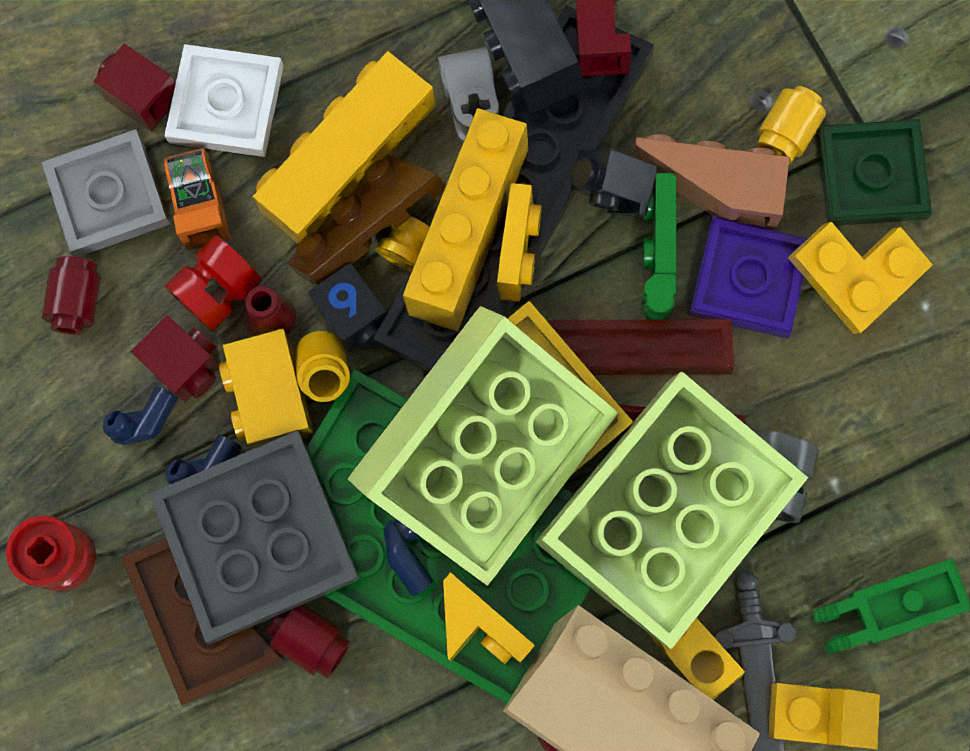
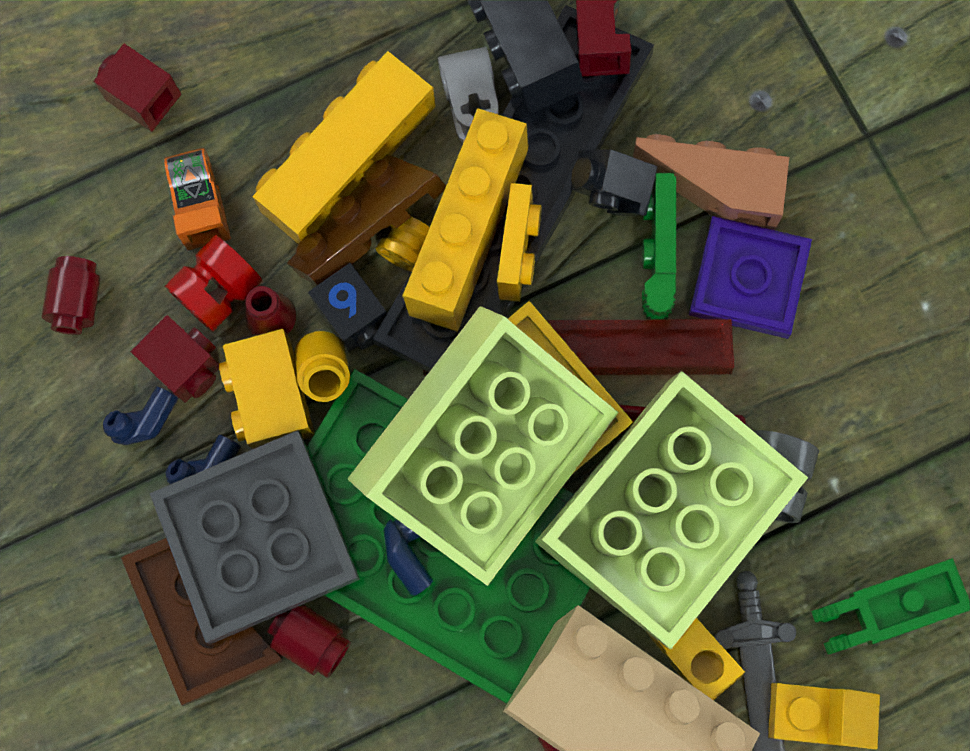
red wheel [5,515,96,592] -> none
light grey plate [41,129,171,257] -> none
white plate [164,44,284,157] -> none
yellow slope [443,572,535,664] -> none
yellow brick [756,86,826,165] -> none
yellow plate [788,222,933,334] -> none
dark green tile [817,119,932,226] -> none

